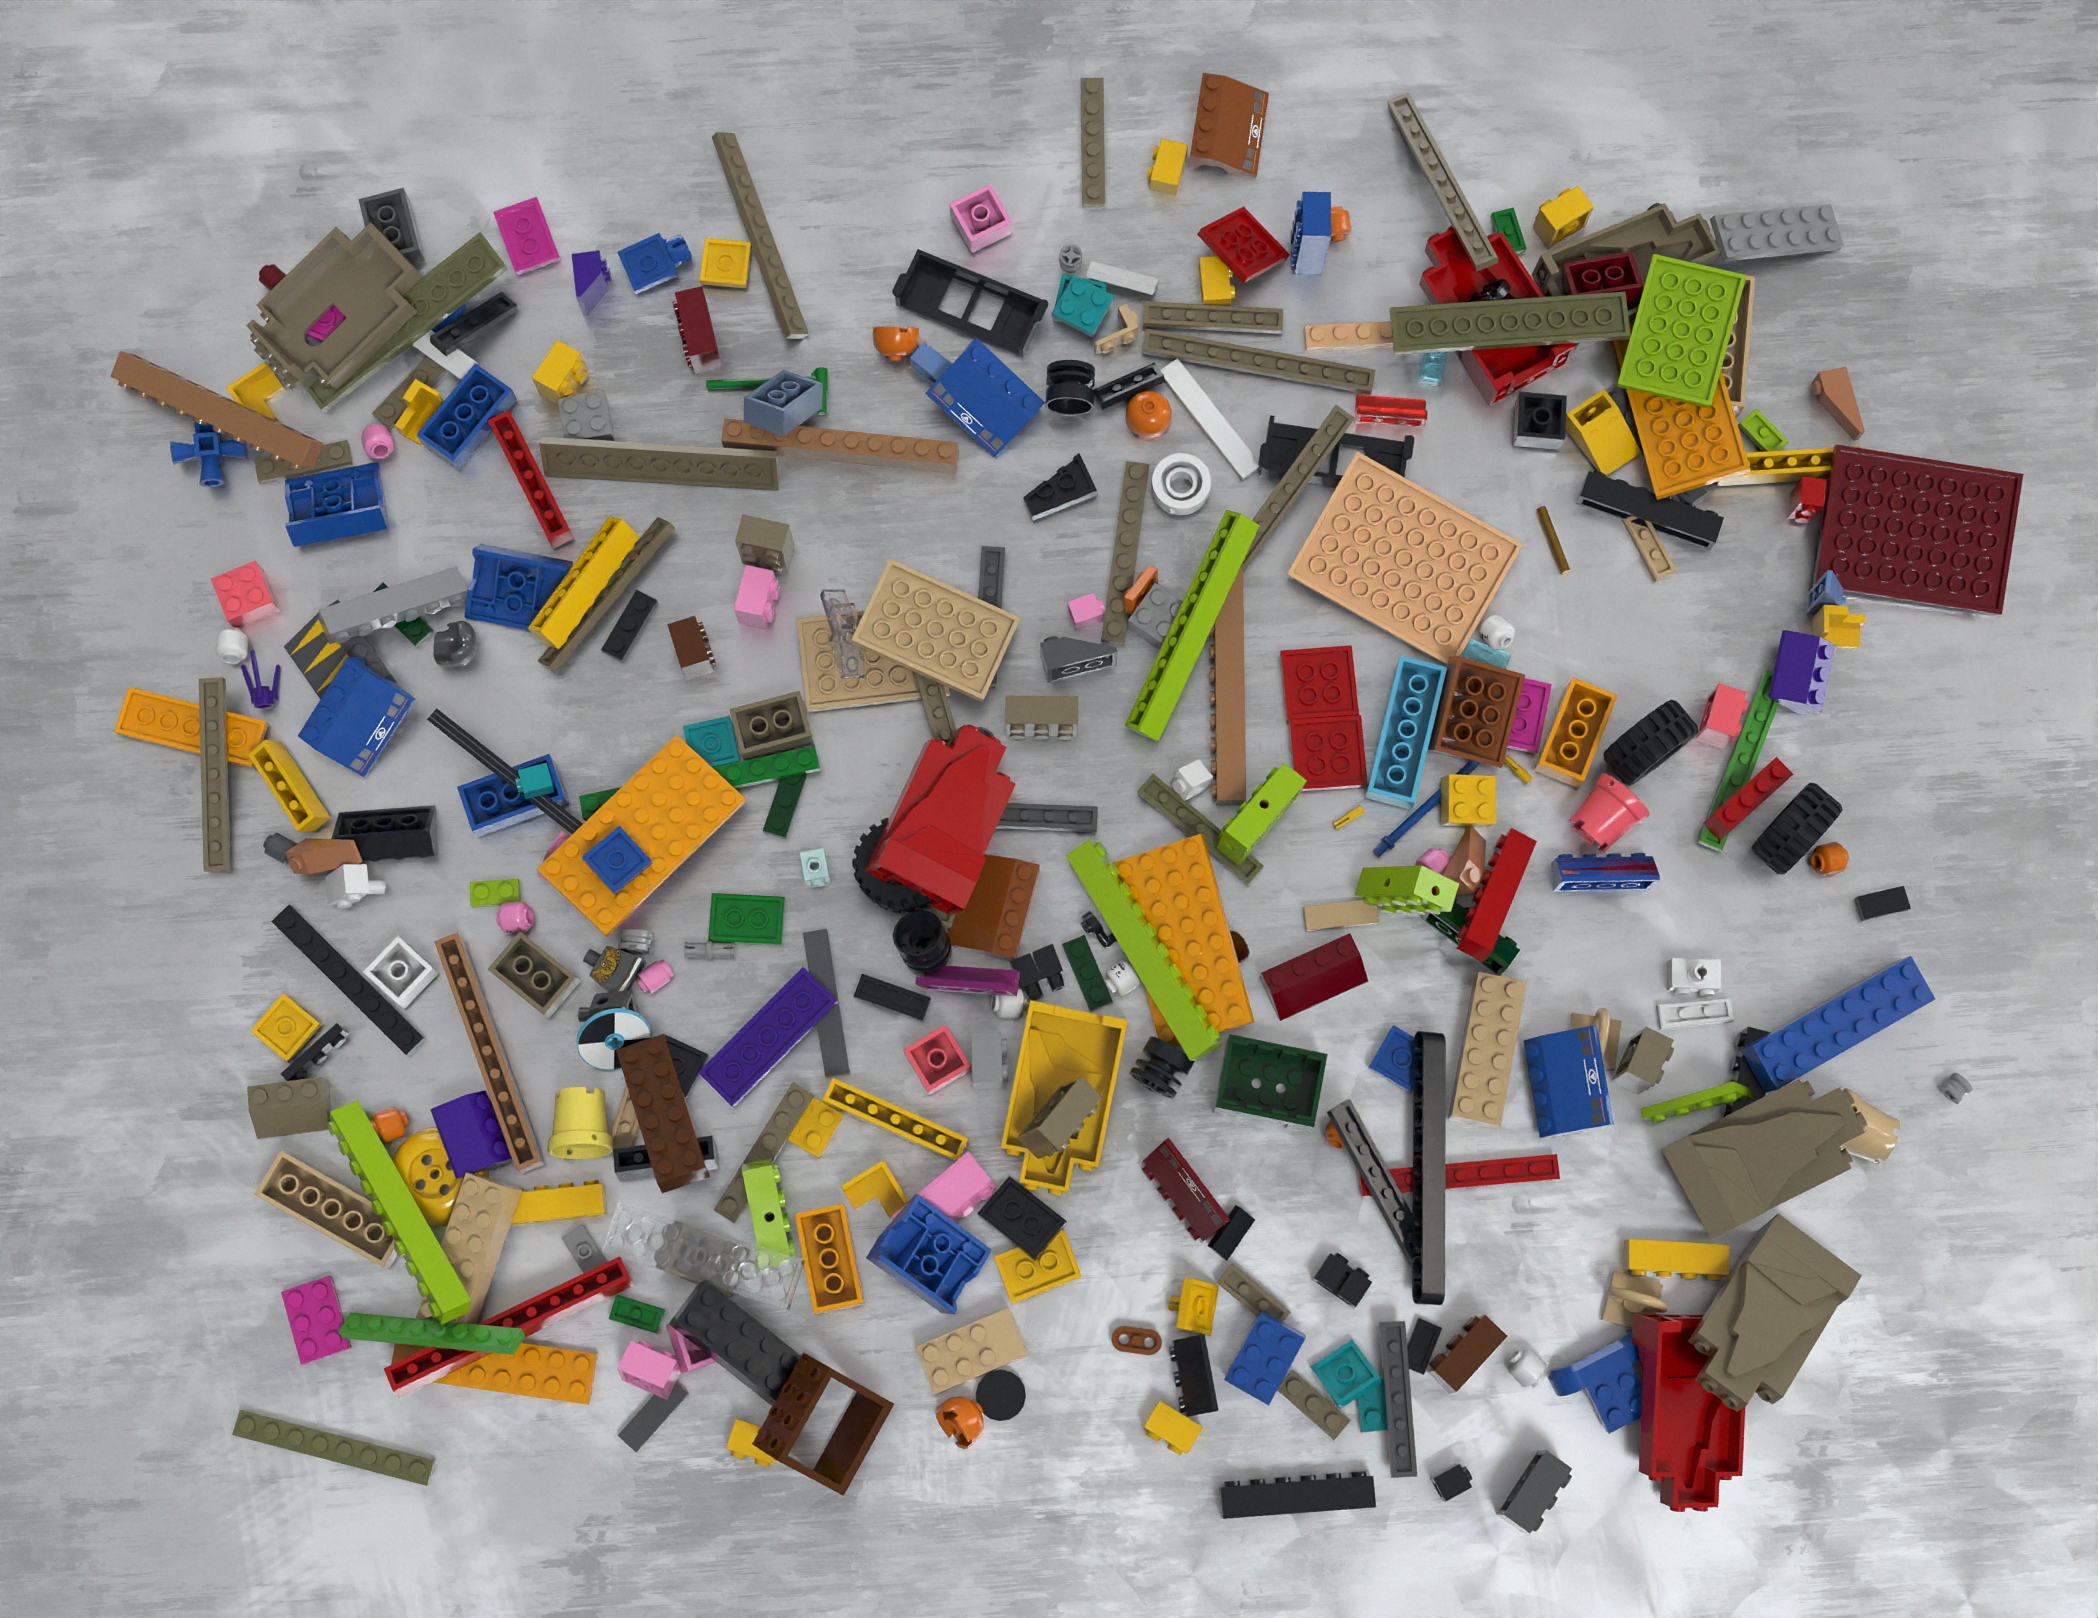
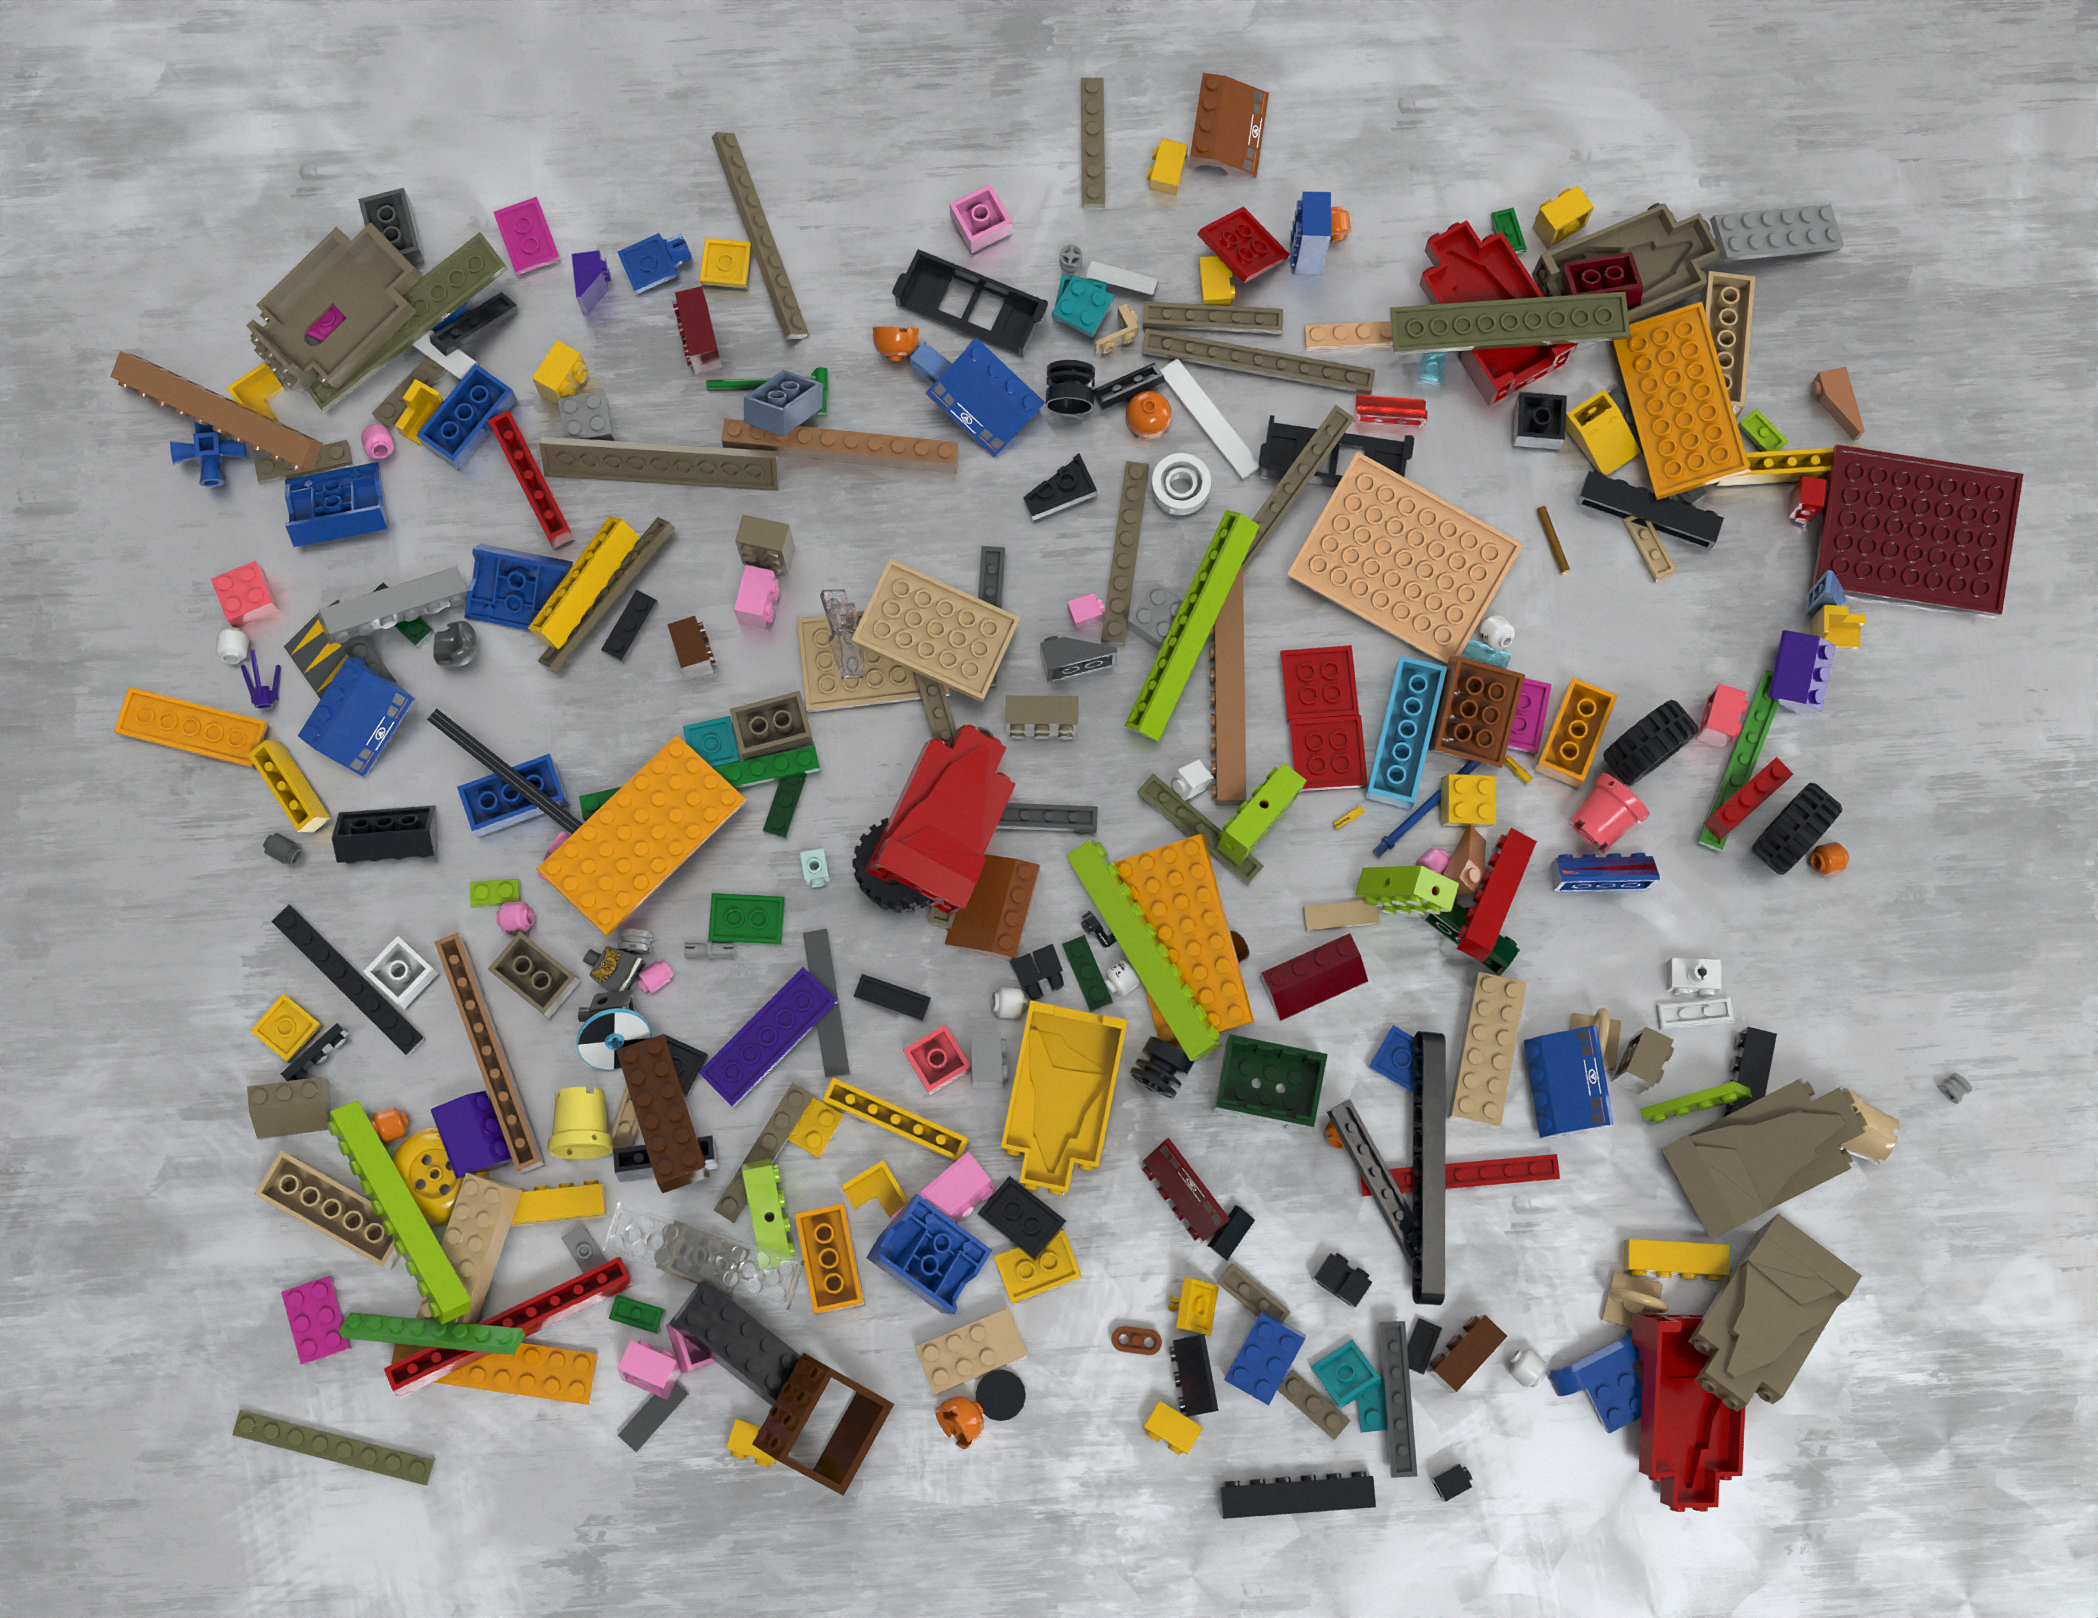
dark tan plate [199,677,231,872] -> none
dark red brick [259,264,286,291] -> none
nougat slope [285,838,363,874] -> none
white brick [326,864,386,908] -> none
teal brick [515,763,554,799] -> none
blue plate [582,826,652,895] -> none
black wheel [893,910,952,974] -> none
magenta fence [915,965,1020,997] -> none
dark tan brick [1017,1076,1102,1159] -> none
orange plate [1123,565,1158,615] -> none
dark tan plate [1388,93,1498,272] -> none
black tile [1466,279,1511,302] -> none
dark grey brick [1496,1450,1572,1533] -> none
lime plate [1617,254,1747,409] -> none
blue brick [1740,956,1935,1093] -> none
black tile [1855,886,1911,921] -> none

